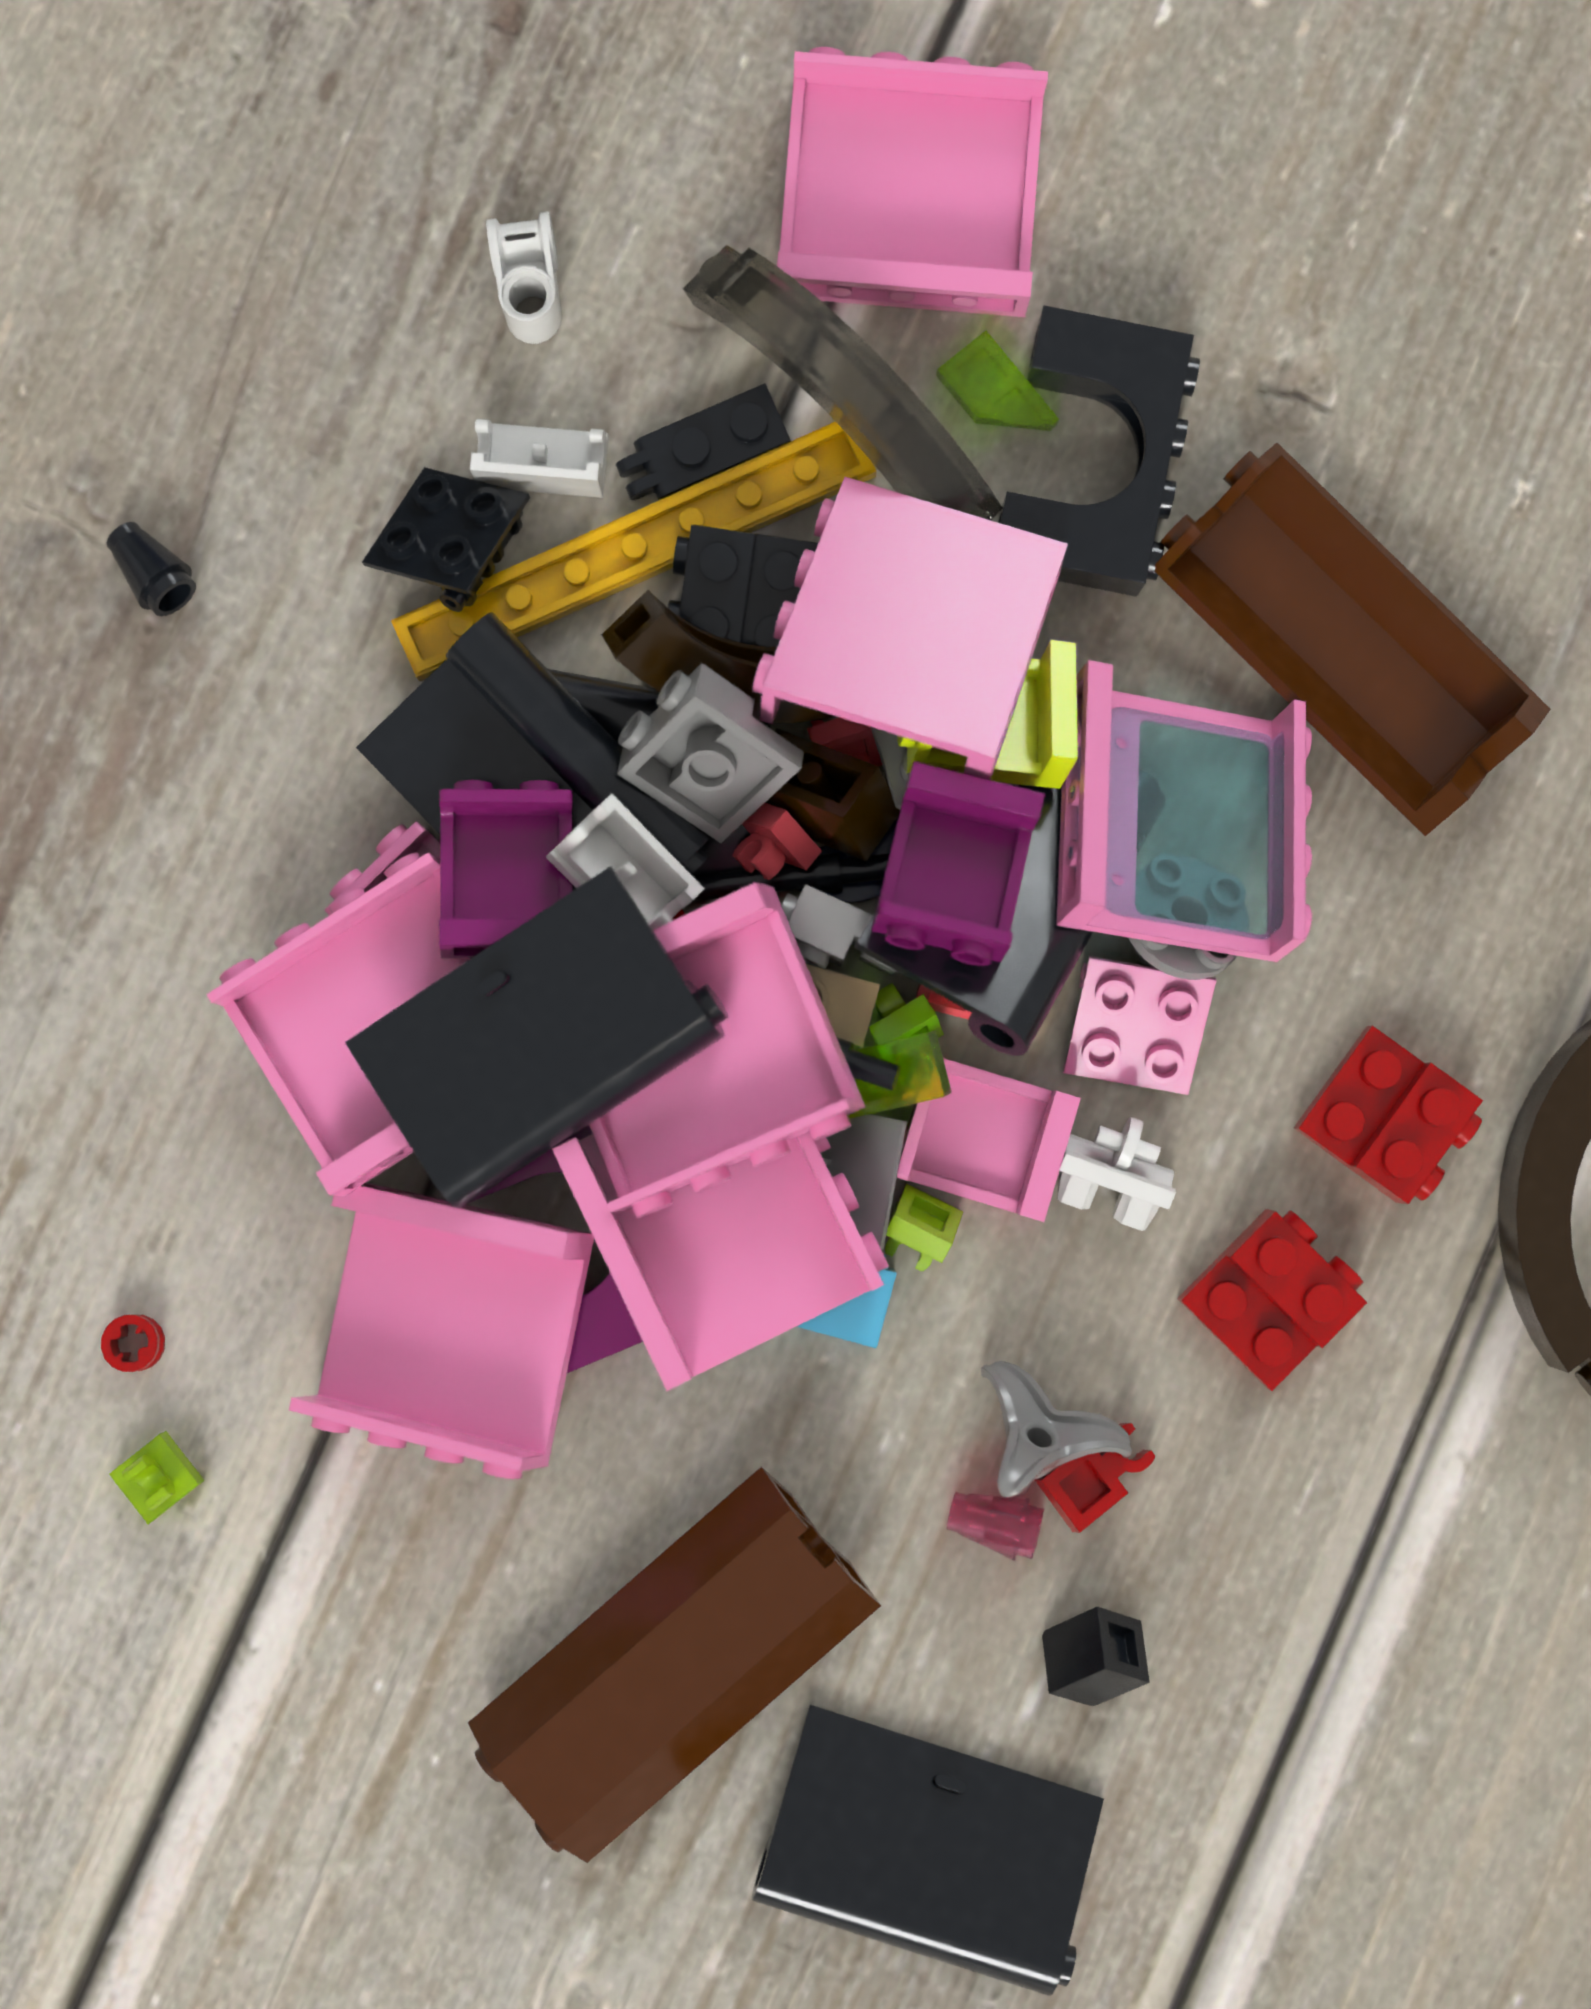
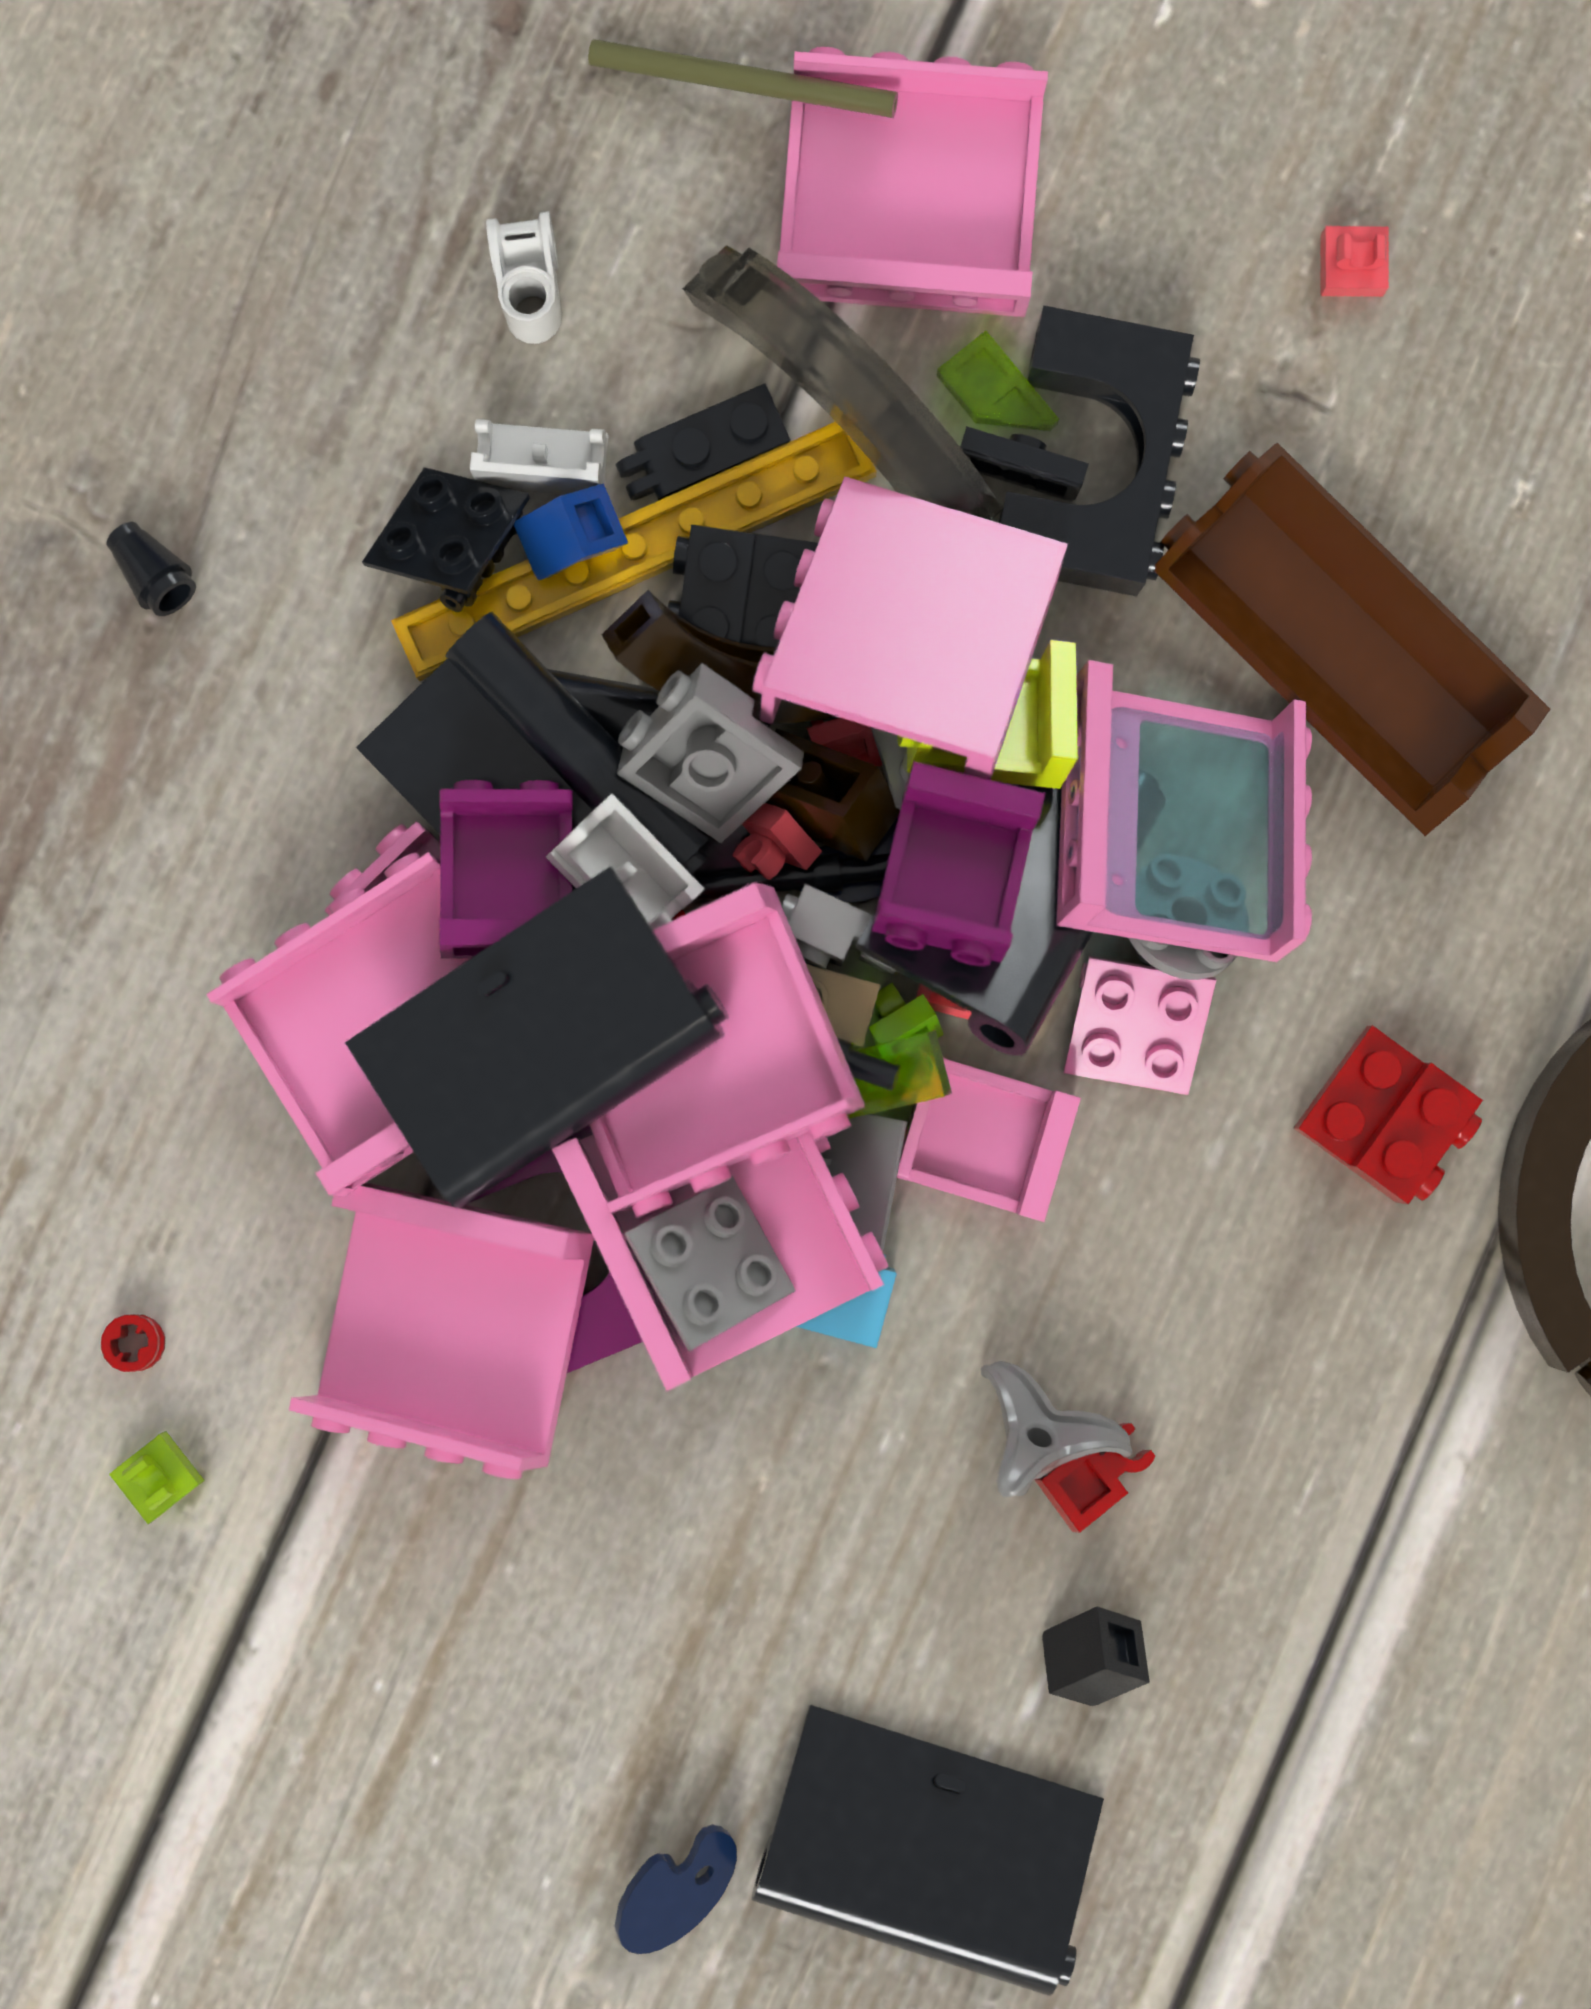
reddish brown panel [468,1467,881,1863] -> none
lime tile [885,1184,963,1272] -> none
clear pink cone [946,1492,1045,1561] -> none
white hips [1058,1117,1176,1231] -> none
red plate [1177,1209,1368,1391] -> none
none -> blue panel [513,483,628,580]
none -> olive piece [588,39,898,118]
none -> dark blue piece [614,1824,737,1954]
none -> light grey hinge [624,1176,796,1352]
none -> black plate [956,426,1089,502]
none -> coral tile [1320,226,1389,297]

